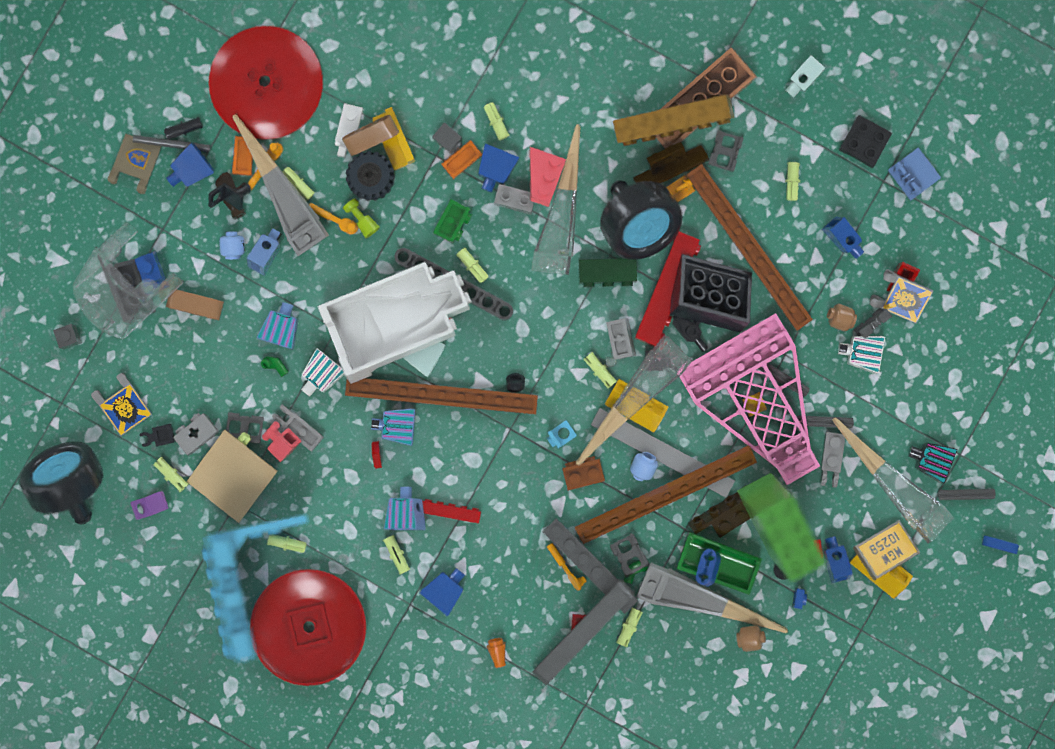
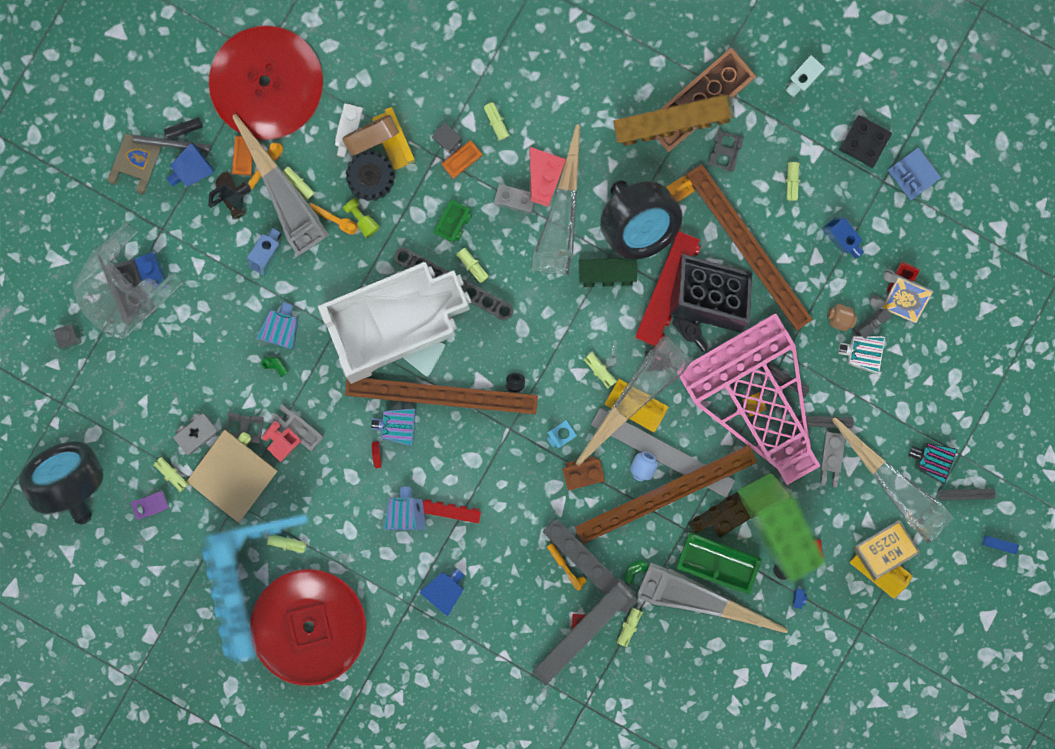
flag [91,373,152,436] -> none
black plate [139,424,176,447] -> none
medium nougat beam [166,288,224,320] -> none
light blue head [219,231,245,260] -> none
torso [301,349,345,396] -> none
yellowish green pin [383,535,410,575] -> none
blue torso [478,144,519,193] -> none
orange cone [487,638,506,668] -> none
light grey hinge [606,318,636,360] -> none
dark grey piece [610,534,650,578] -> none
dark brown bracket [633,142,709,183] -> none
blue beam [696,549,721,586] -> none
medium nougat head [737,626,766,652] -> none
blue torso [823,537,853,584] -> none

